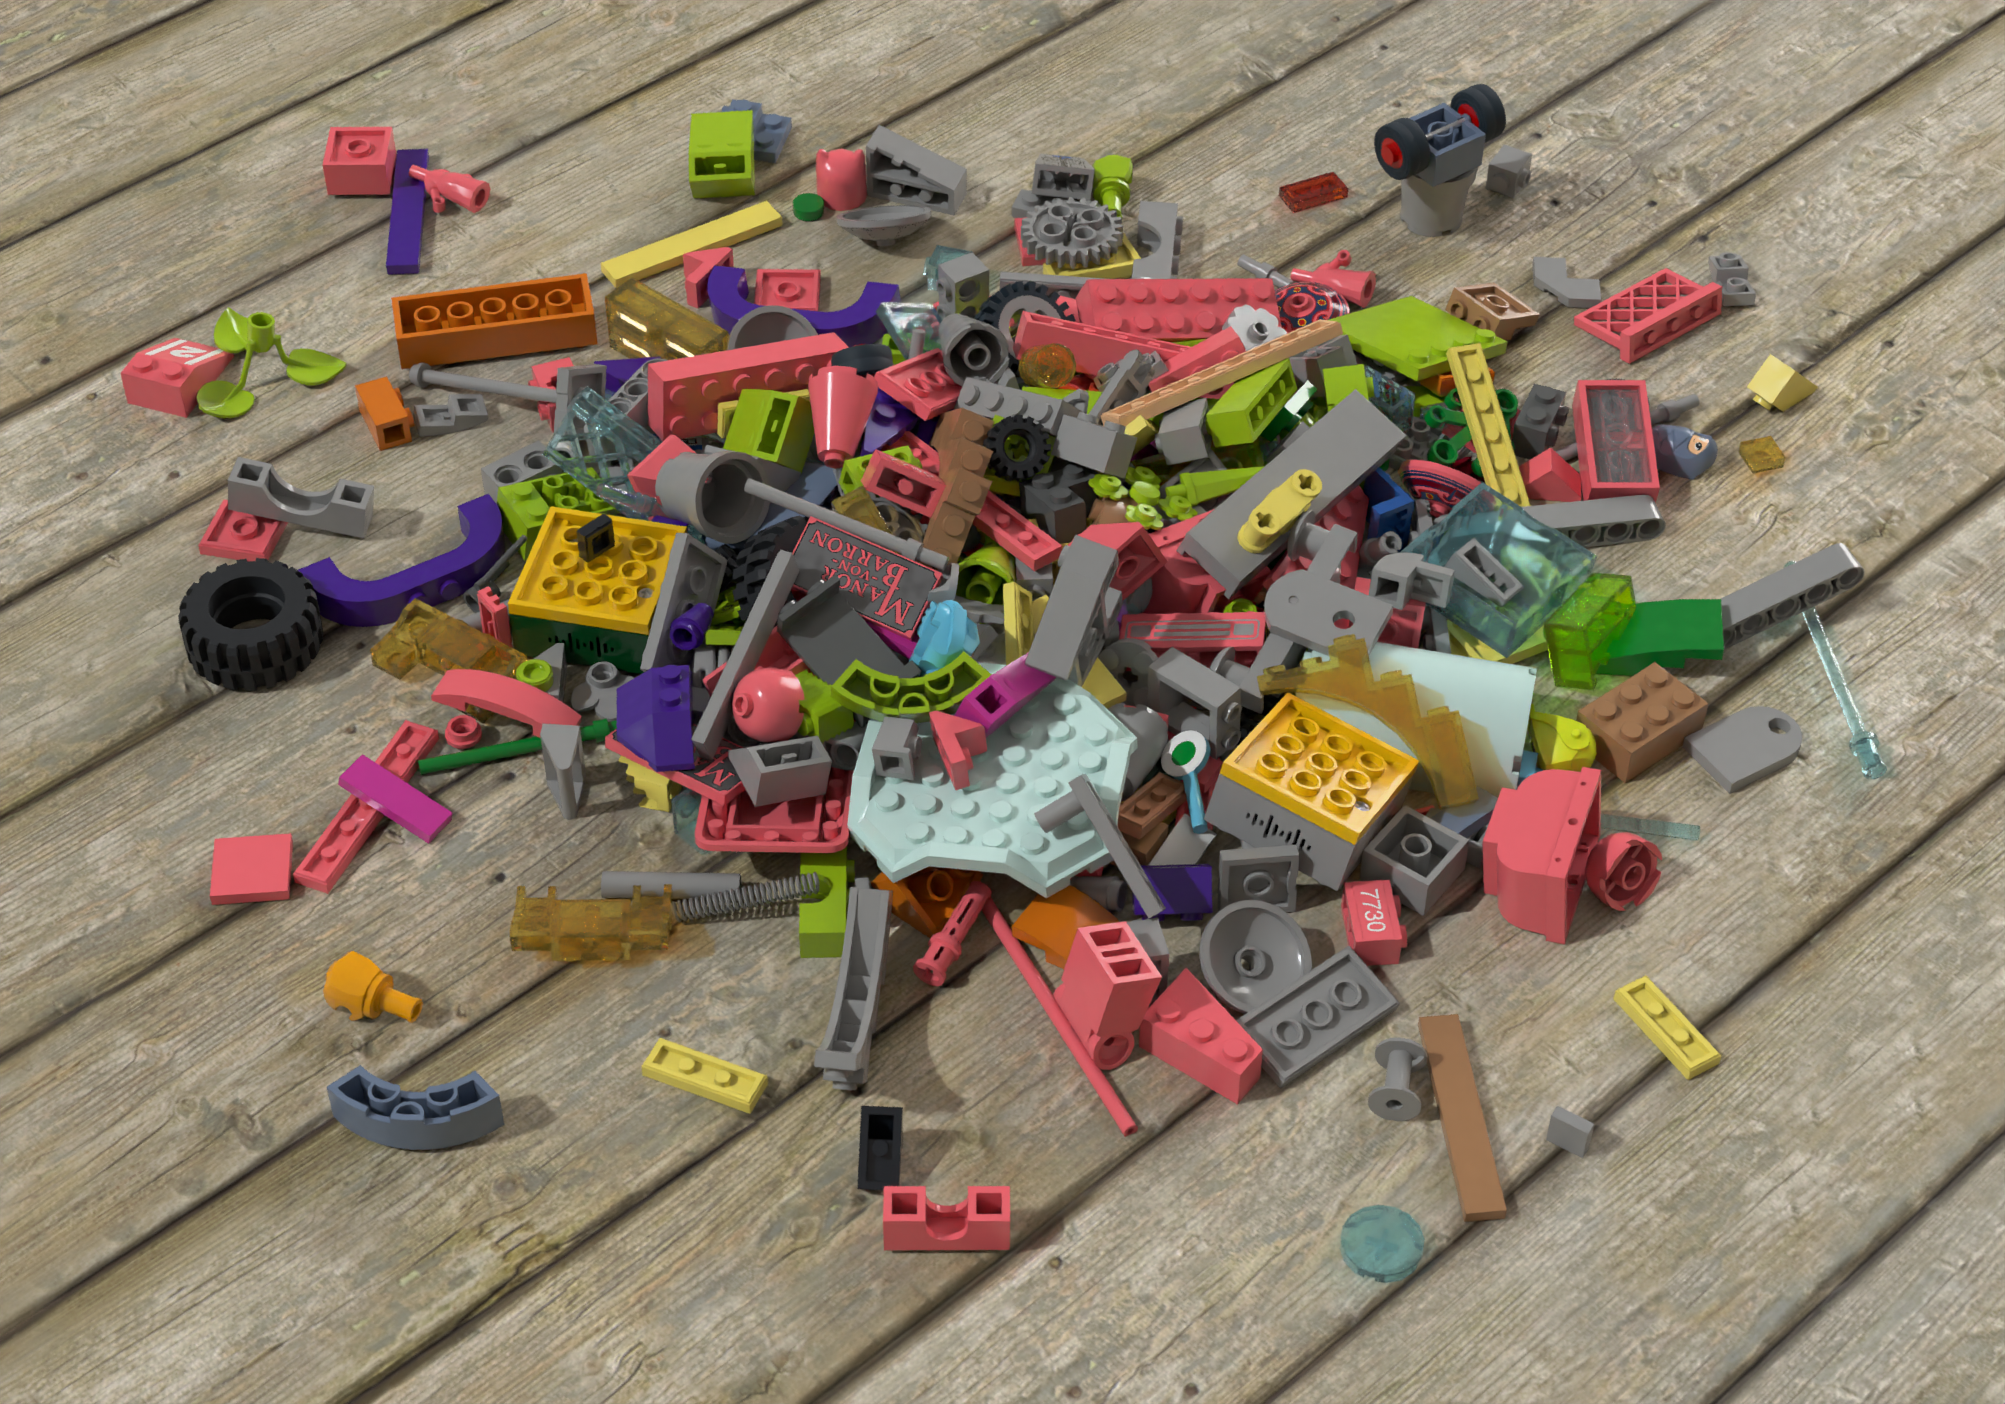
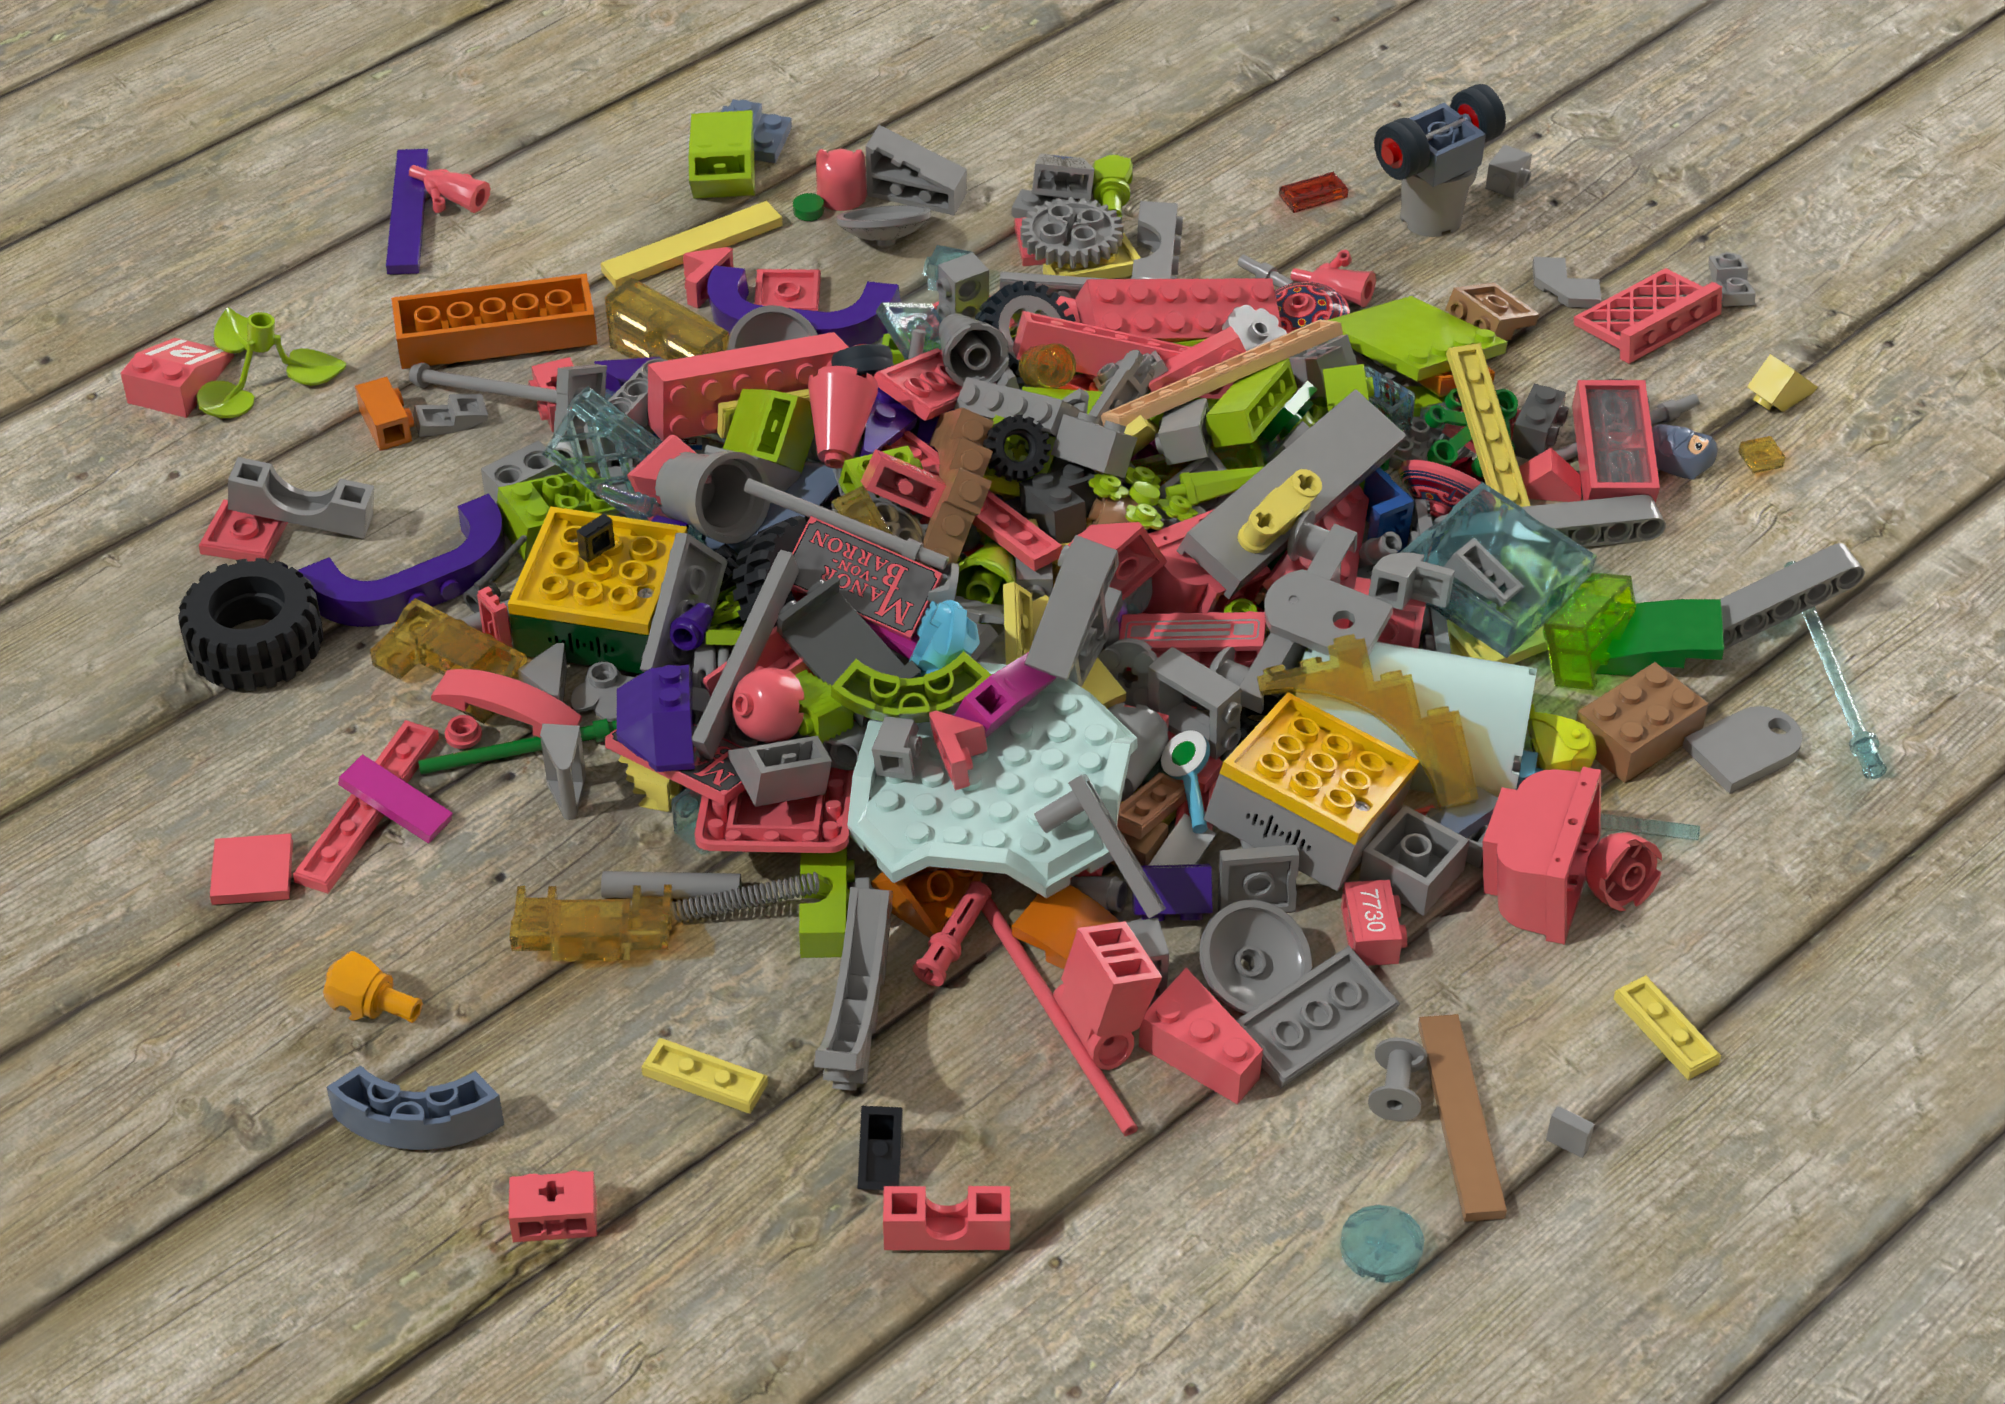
coral container [323,127,397,195] -> none
lime tile [516,659,554,692] -> none
none -> coral brick [509,1171,597,1242]

